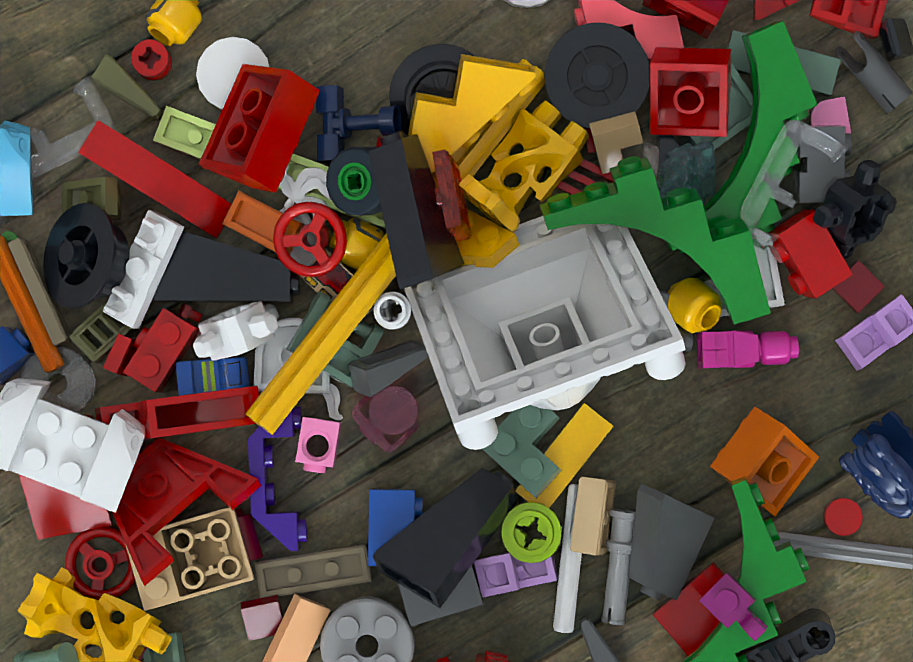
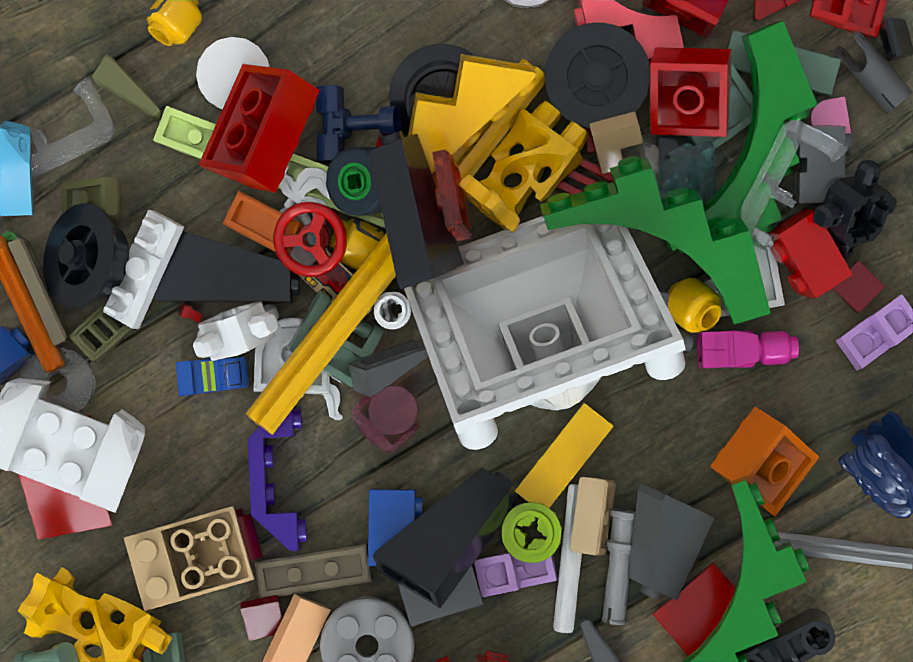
red piece [65,526,135,600] -> none
red slope [78,120,232,239] -> none
red slope [95,386,259,440] -> none
red tile [103,333,137,377] -> none
red wing [112,438,261,586] -> none
red brick [123,308,200,393] -> none
red wheel [131,39,172,81] -> none
bright pink brick [295,417,342,473] -> none
yellow wing [449,207,519,268] -> none
sand green plate [482,405,562,499] -> none
magenta plate [699,572,768,641] -> none
red tile [823,498,863,536] -> none

